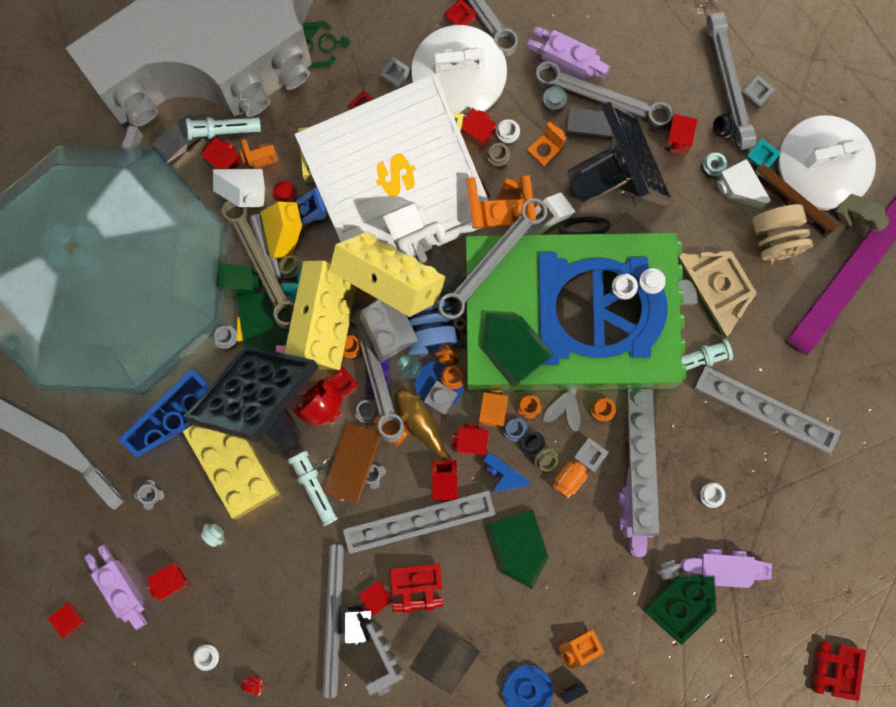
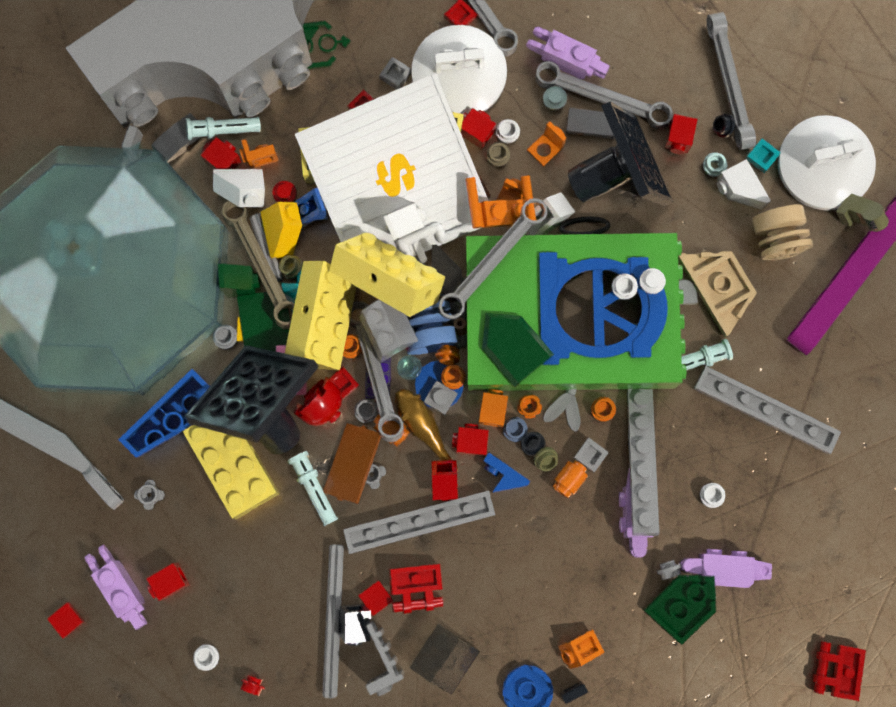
light aqua plate [201,523,225,547] -> none
dark green tile [486,510,549,589] -> none
light grey tile [741,74,775,109] -> none
reddish brown tile [754,163,838,238] -> none

